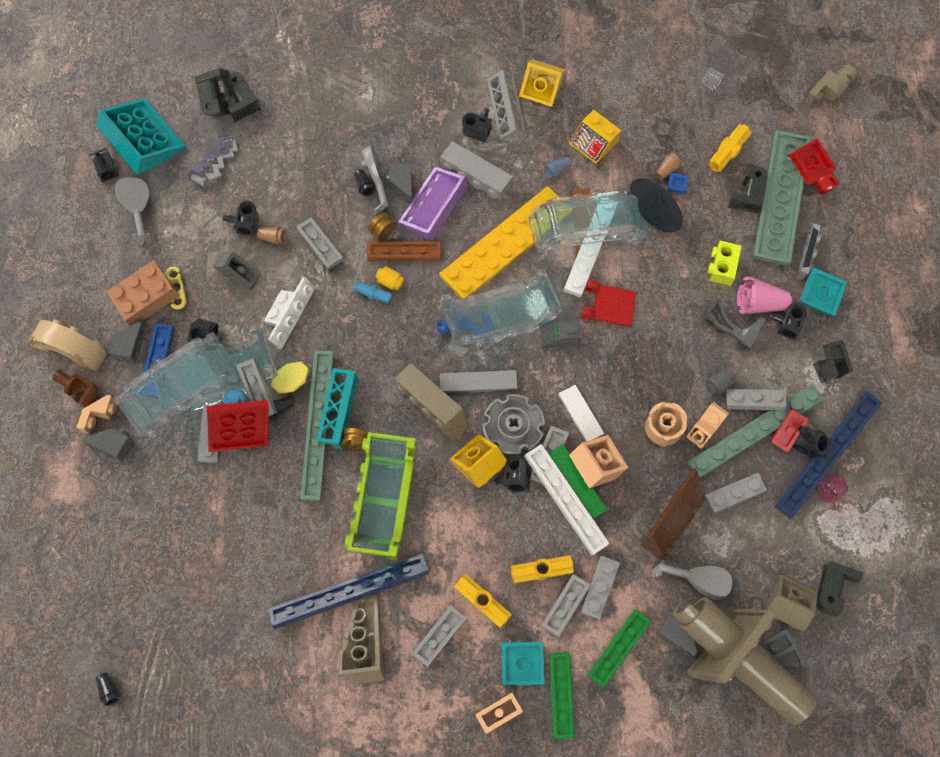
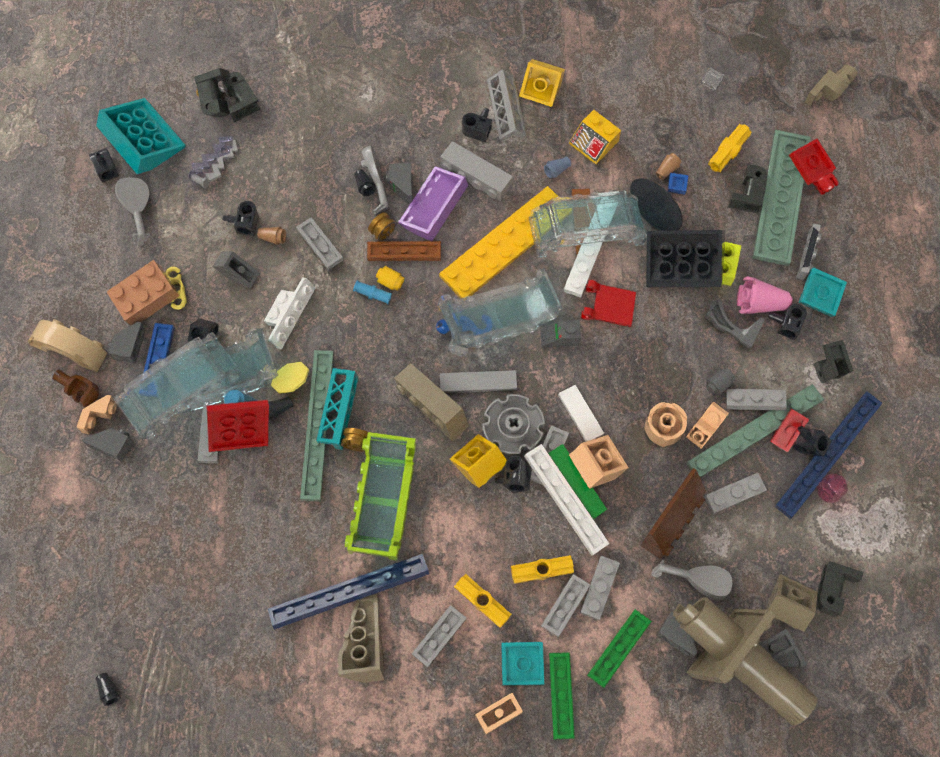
light grey plate [236,358,277,416] -> none
none -> black slope [646,230,725,287]

